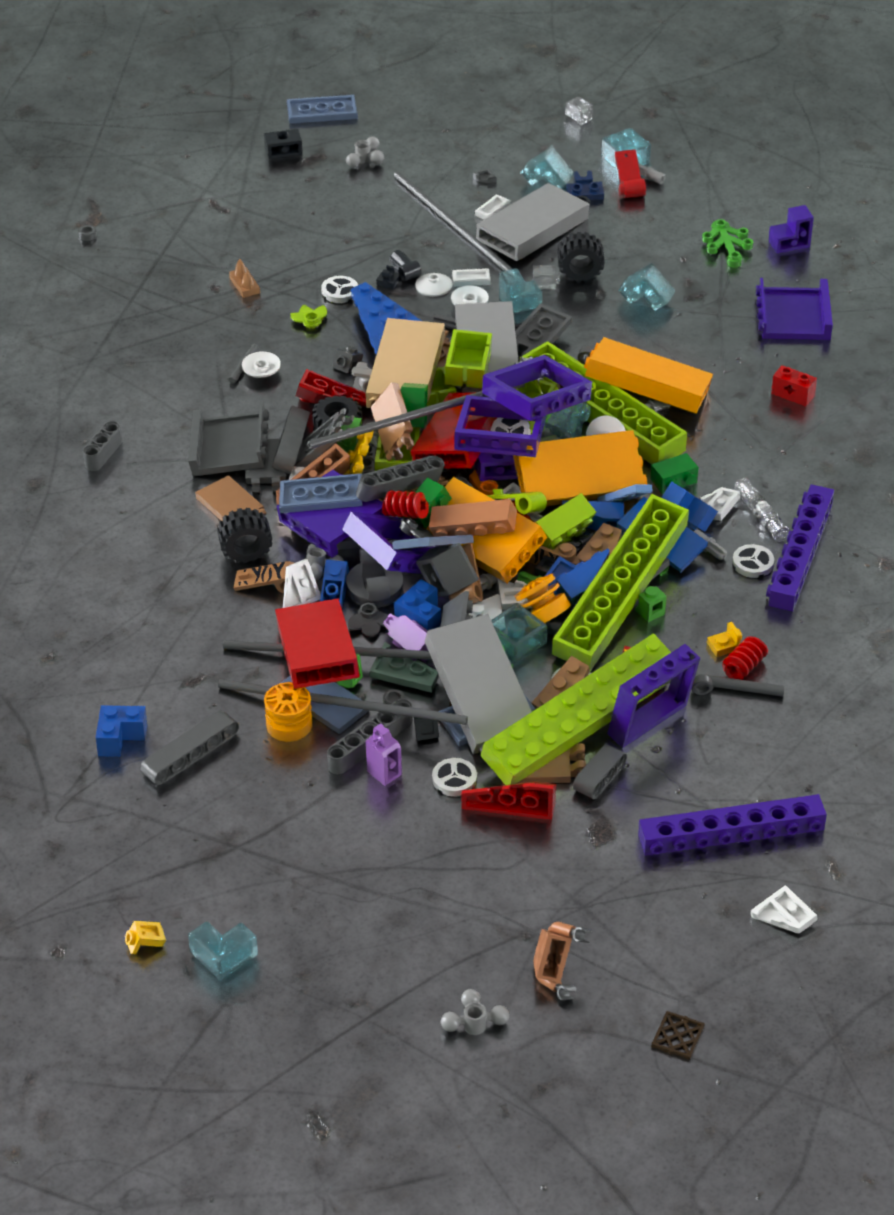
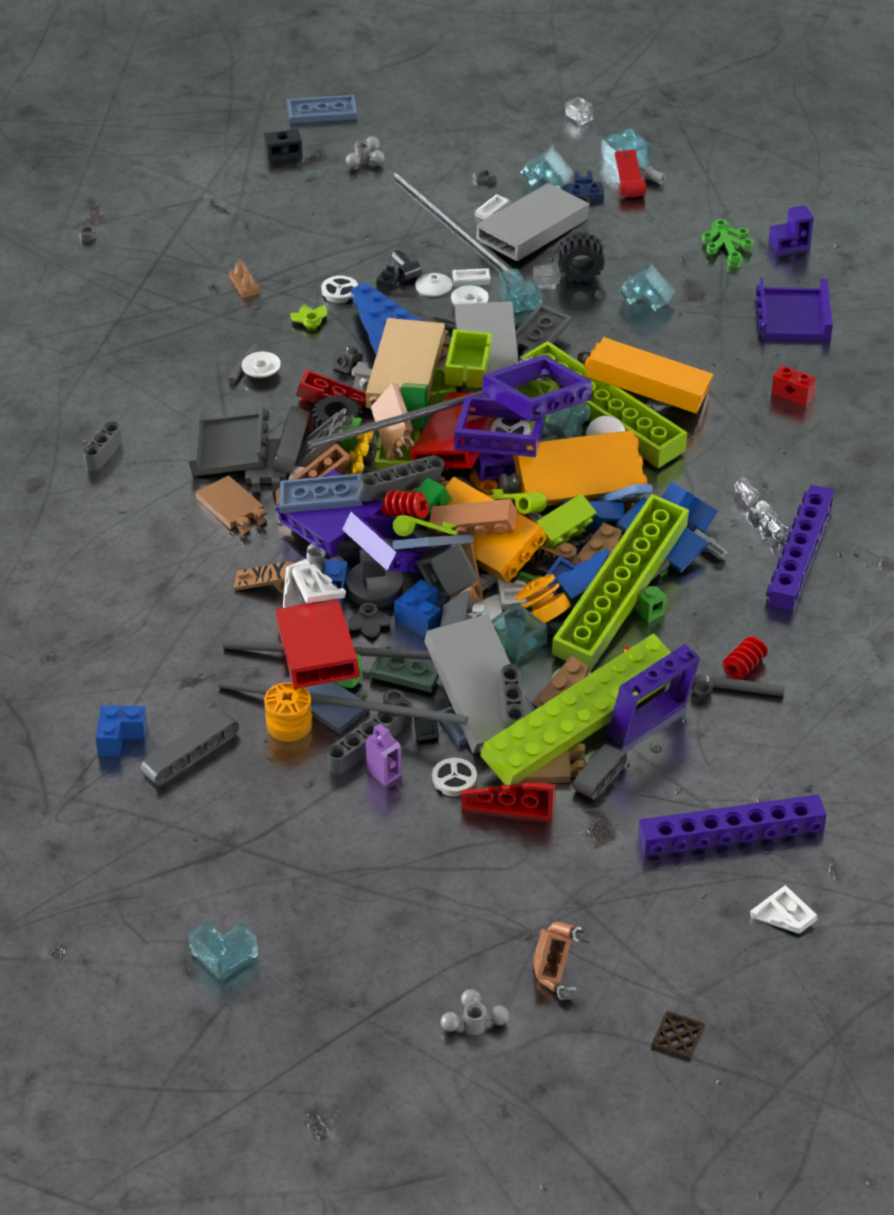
yellow bracket [125,921,166,954] -> none
black tyre [217,508,273,563] -> none
hinge [383,613,428,663] -> none
green brick [650,453,699,494] -> none
white wing [701,487,740,521] -> none
yellow bracket [707,622,742,657] -> none
white tile [732,544,775,578] -> none
none -> white wing [292,564,346,603]
none -> lime door [393,515,459,537]
none -> dark grey beam [497,664,525,729]
none -> dark grey wheel [499,473,520,493]

